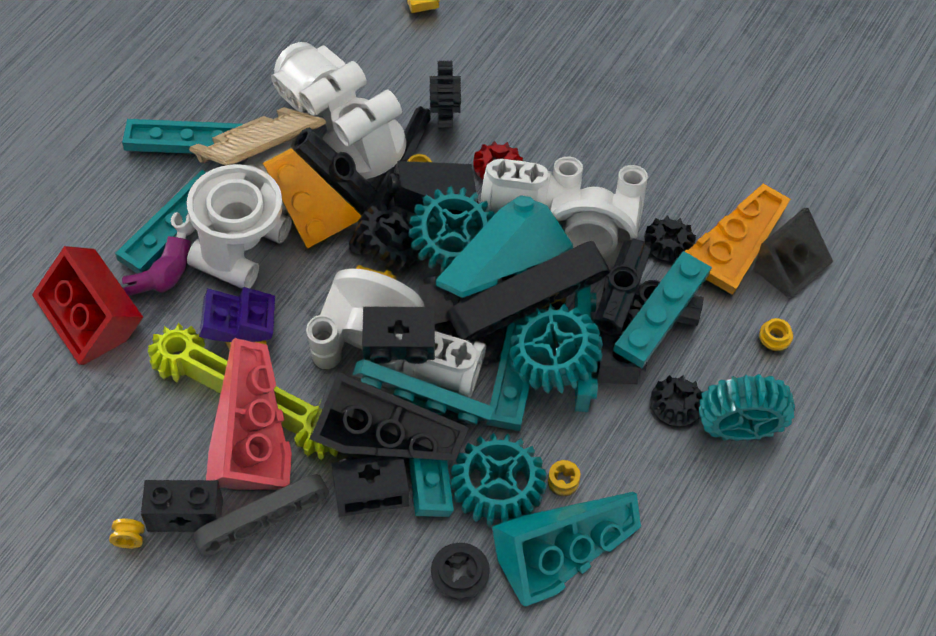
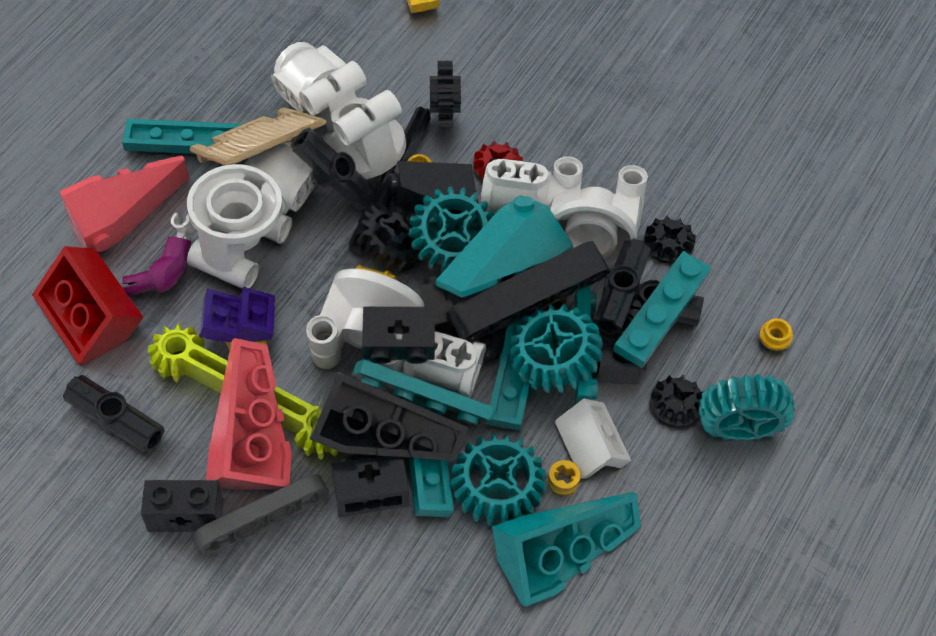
yellow bush [109,518,145,549] -> none
teal plate [115,170,207,273] -> none
light orange wing [262,148,362,249] -> none
black gear [431,543,490,601] -> none
light orange wing [685,183,791,295] -> none
clear smoke slope [753,208,833,298] -> none
none -> coral wedge [59,155,189,252]
none -> black piece [63,374,165,454]
none -> white panel [555,398,631,479]

